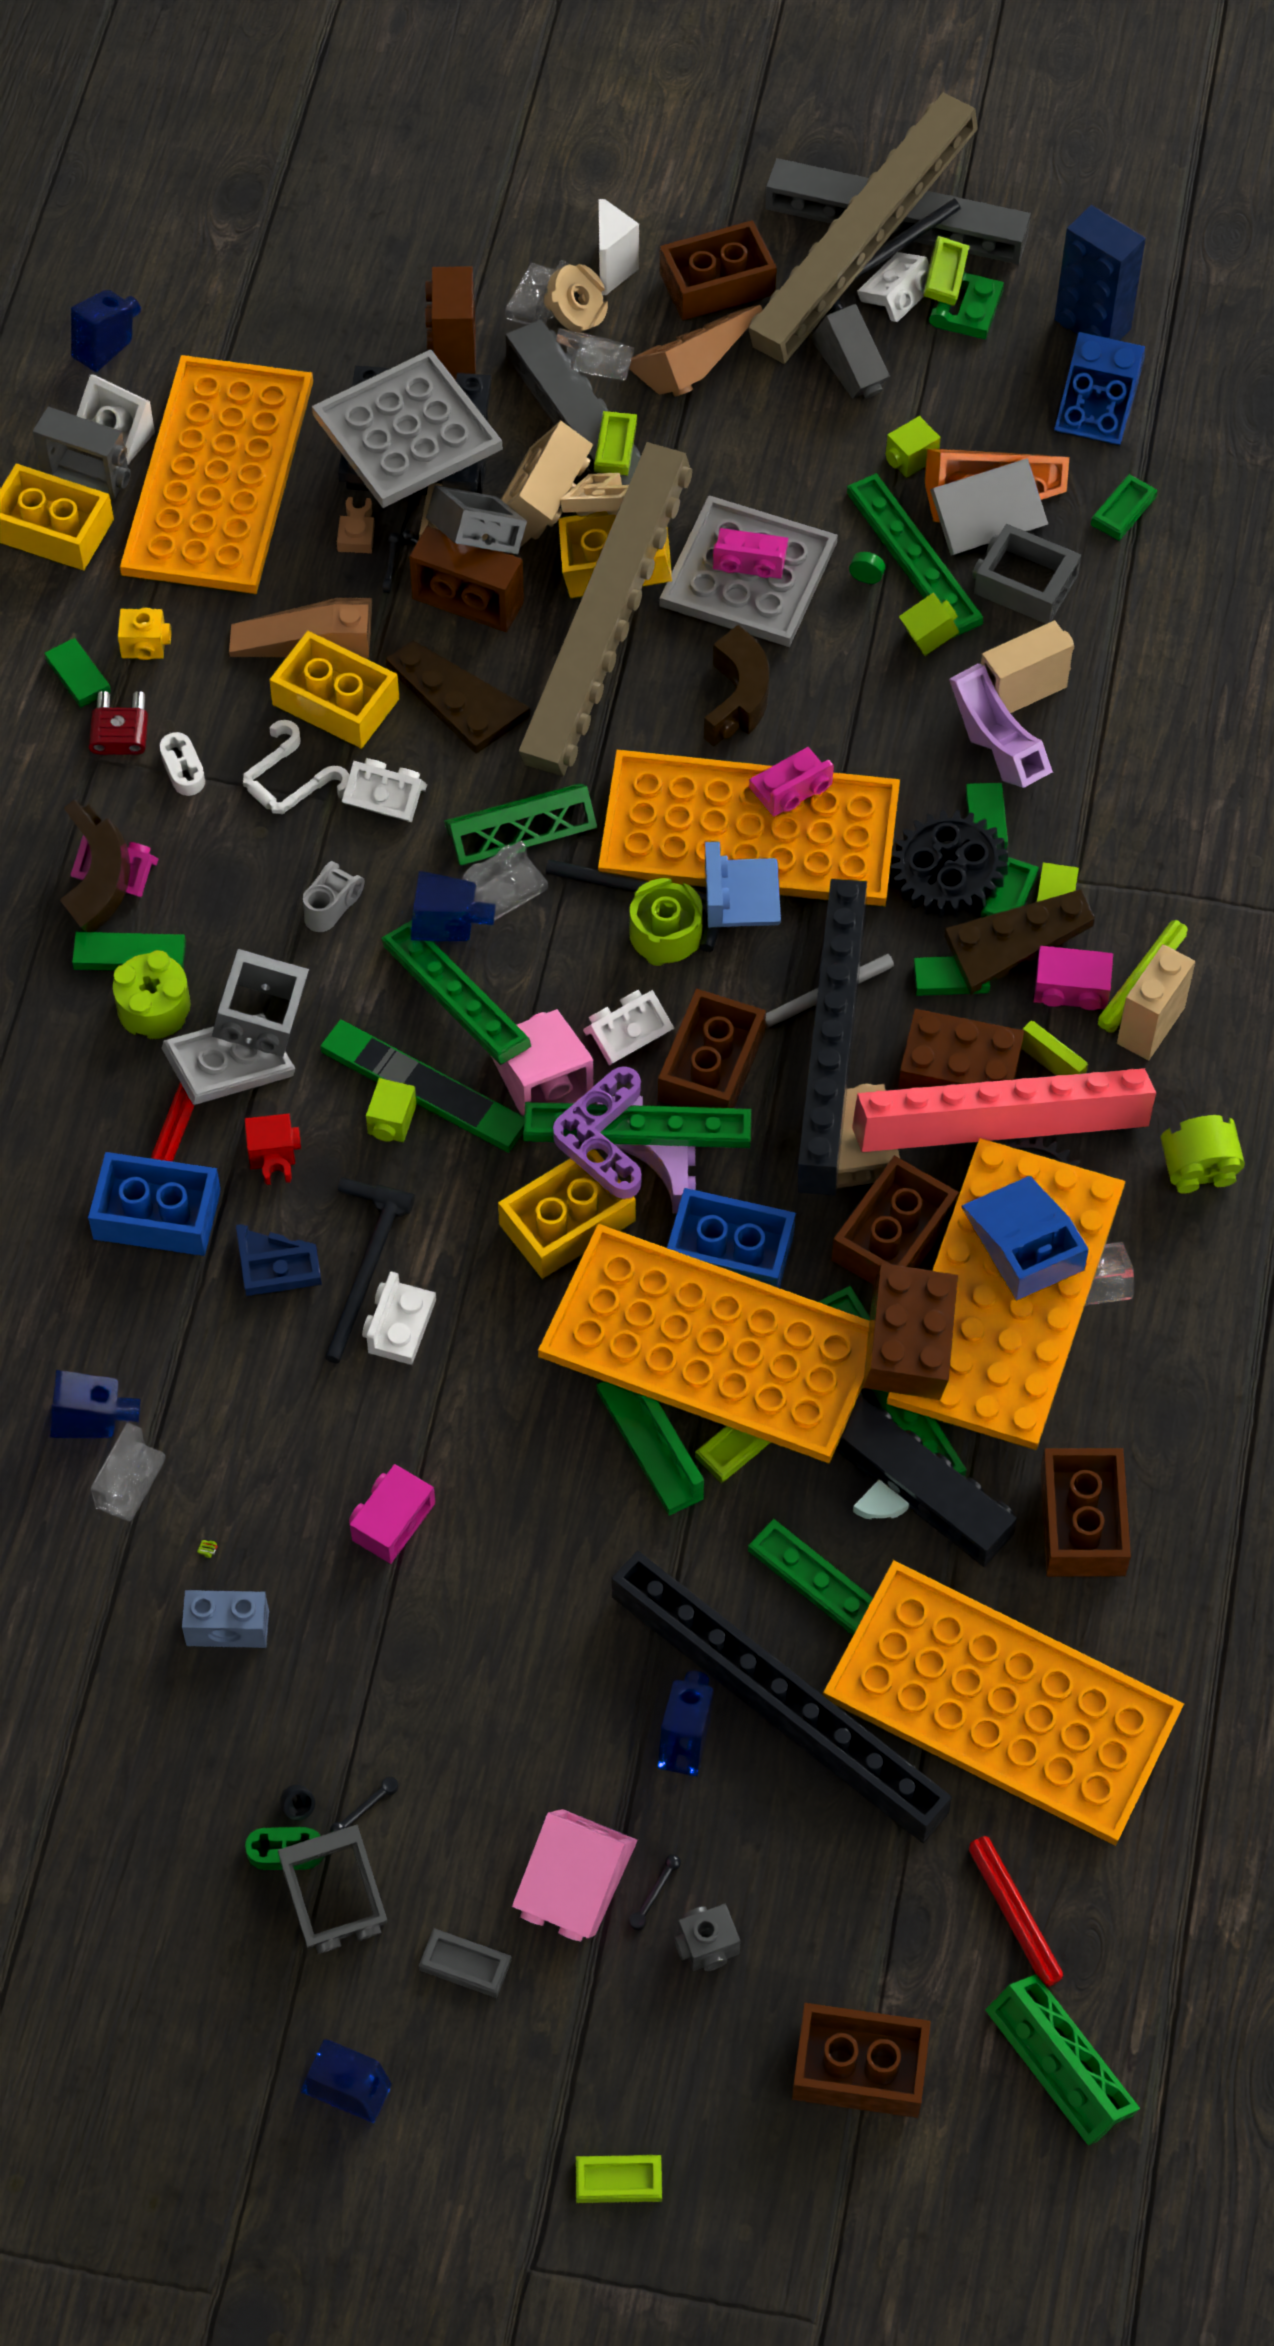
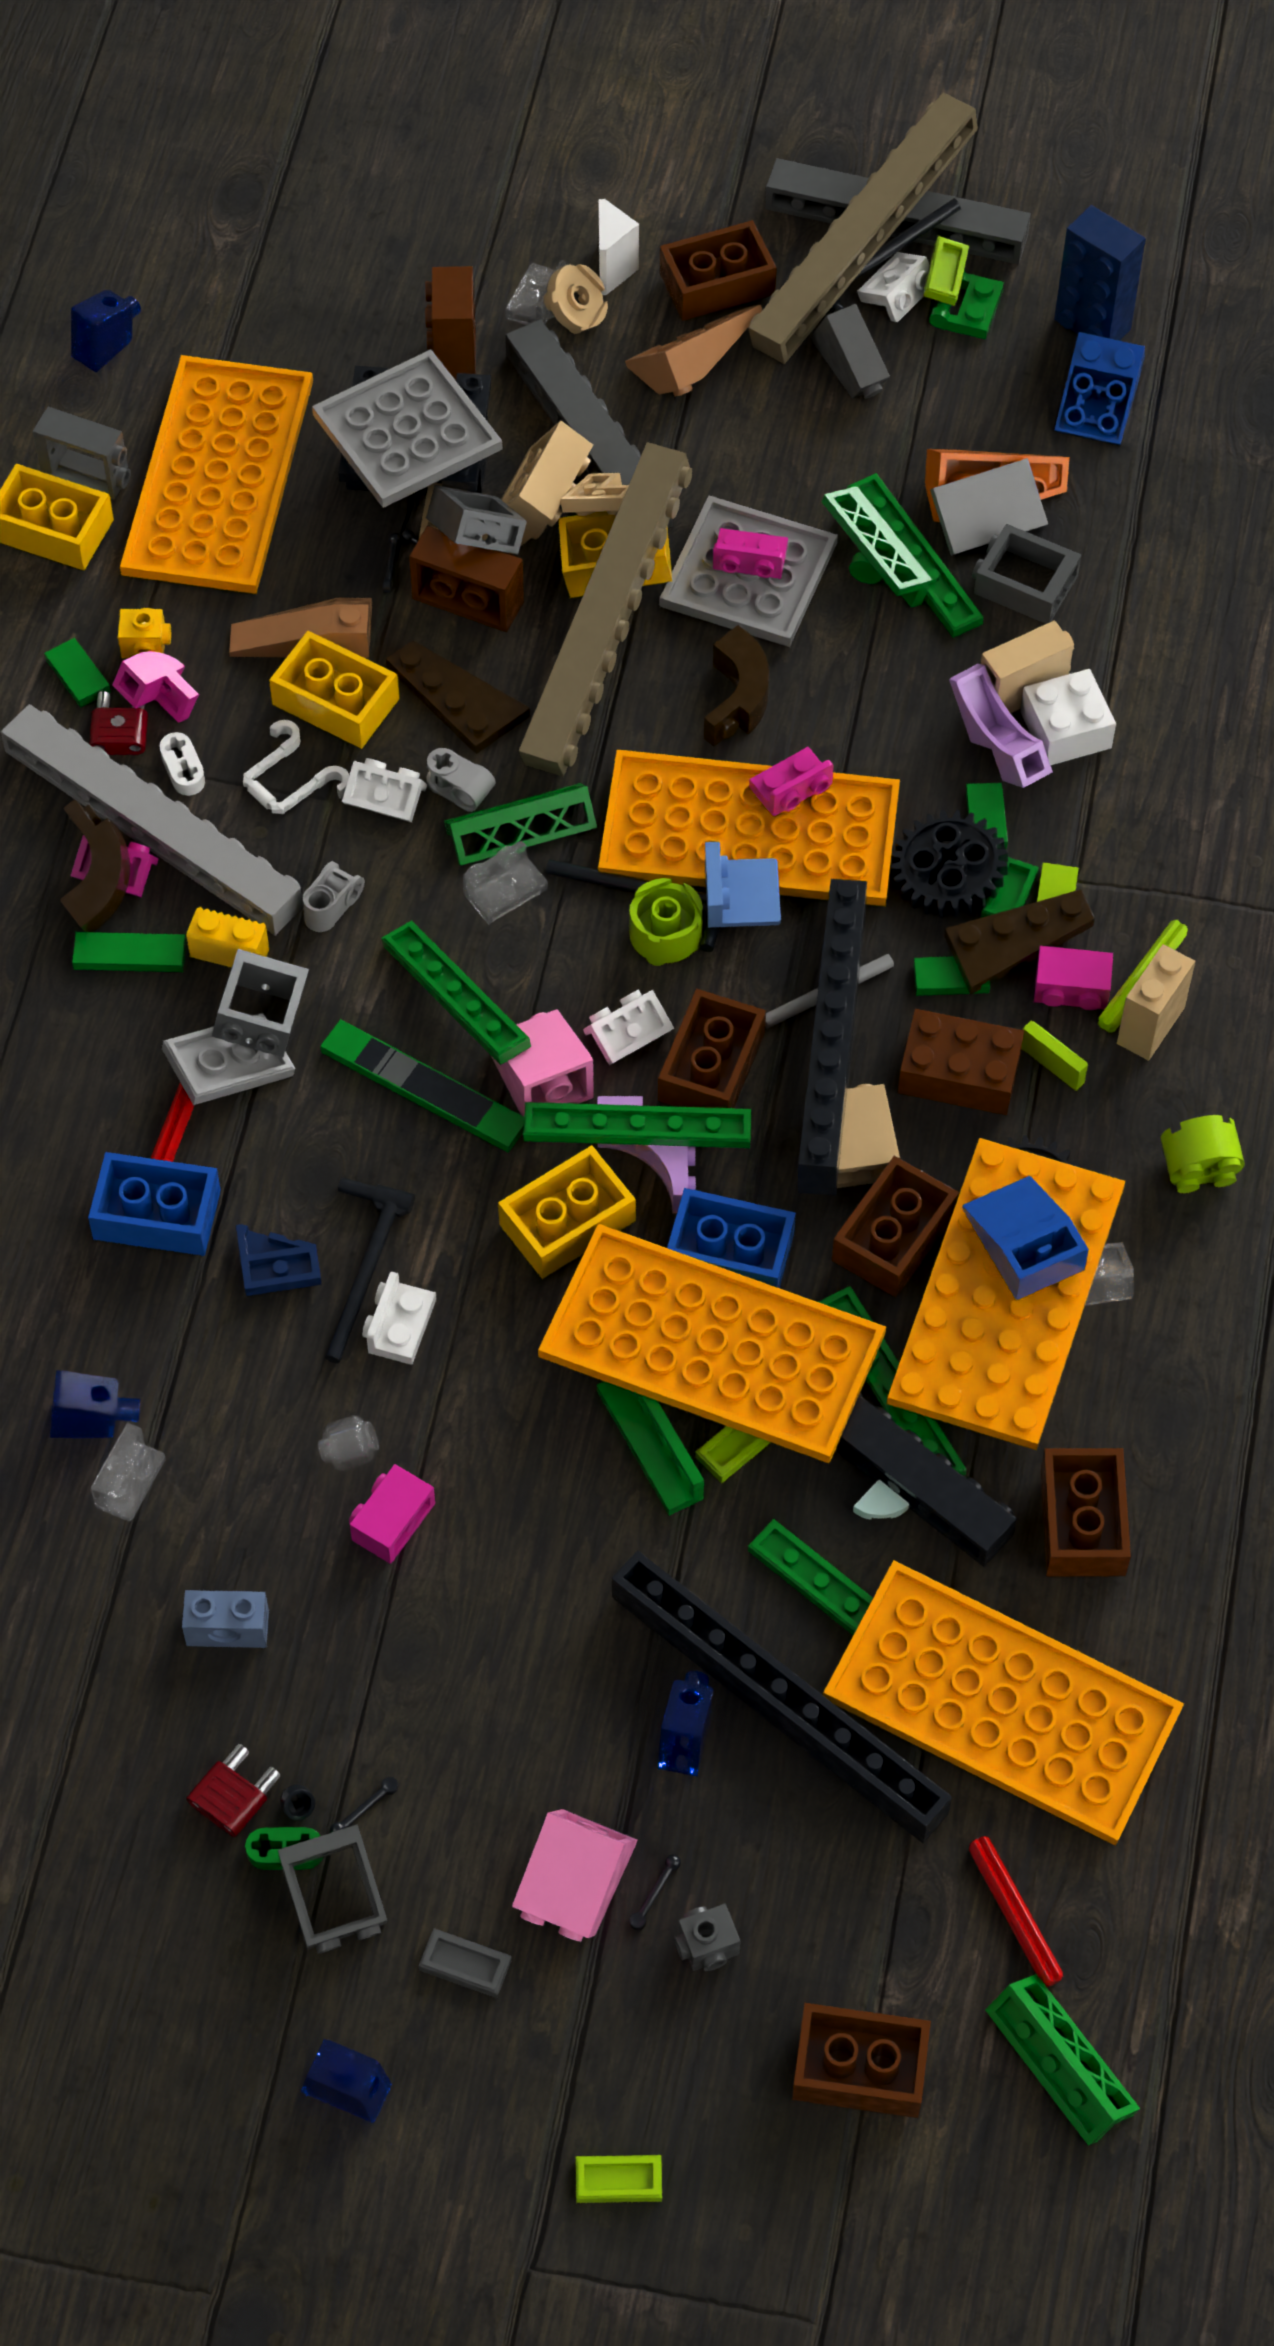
white slope [76,375,155,465] -> none
lime brick [113,950,191,1039] -> none
lime piece [197,1540,218,1558] -> none
red brick [245,1113,301,1185] -> none
medium nougat plate [337,497,375,553] -> none
lime brick [366,1078,417,1143] -> none
clear blue torso [410,871,496,941] -> none
medium lavender beam [553,1066,642,1199] -> none
clear bracket [556,328,634,380] -> none
lime tile [594,411,637,476] -> none
coral brick [852,1068,1156,1152] -> none
reddish brown brick [863,1263,958,1400] -> none
lime brick [885,416,941,478] -> none
lime brick [899,592,959,656] -> none
green tile [1091,474,1158,541] -> none
none -> light grey brick [1,704,303,936]
none -> dark pink brick [112,651,199,723]
none -> yellow brick [186,907,269,967]
none -> dark red piece [186,1744,280,1837]
none -> clear head [318,1415,379,1471]
none -> light grey piece [427,748,496,812]
none -> green fence [821,486,932,608]
none -> white brick [1020,669,1116,765]

